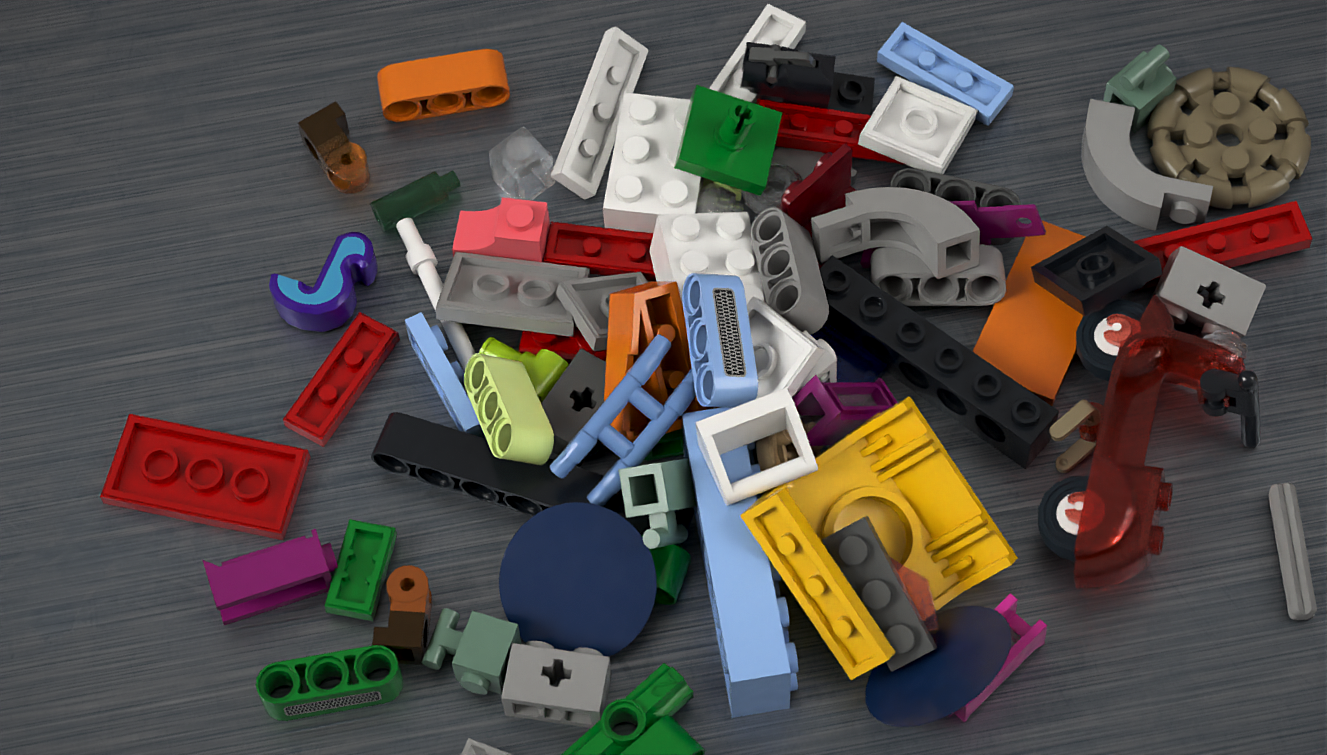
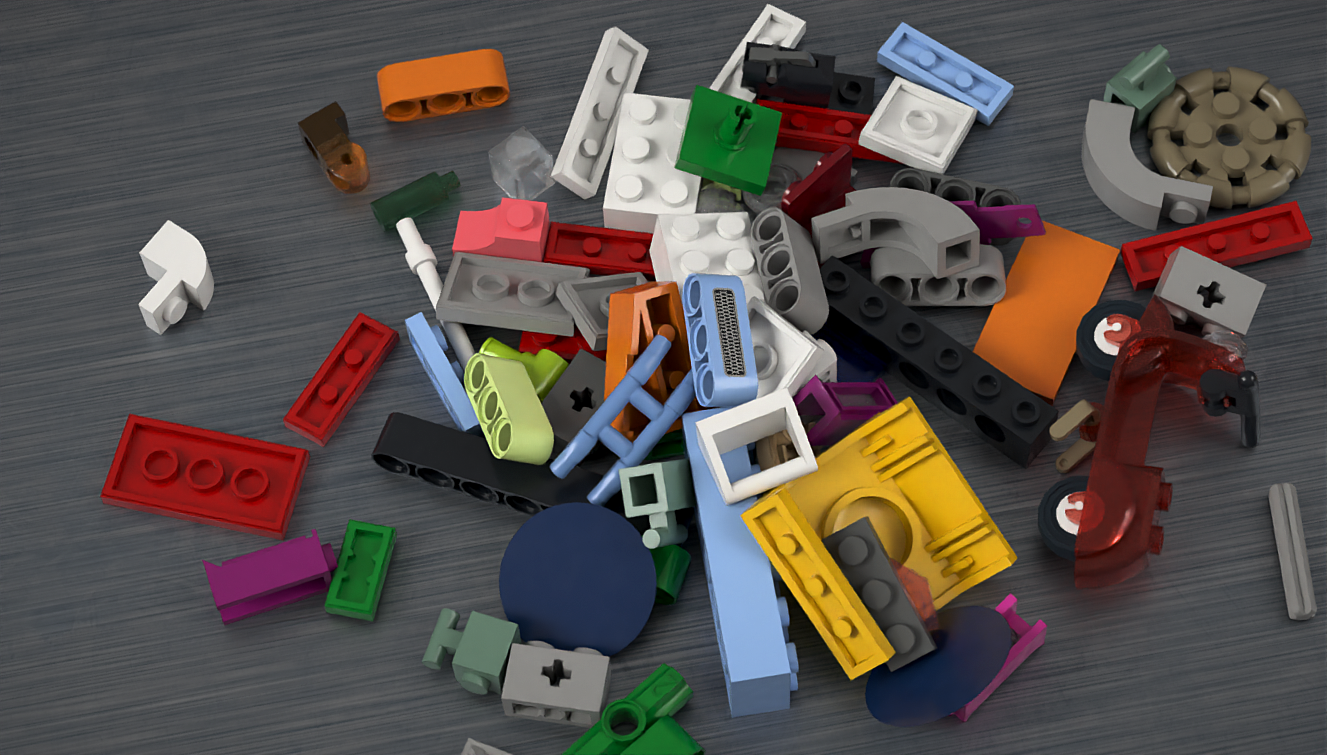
green beam [256,645,403,721] -> none
dark purple animal [269,232,378,332] -> none
leg [372,565,432,665] -> none
black plate [1031,226,1163,316] -> none
none -> white brick [138,220,214,335]

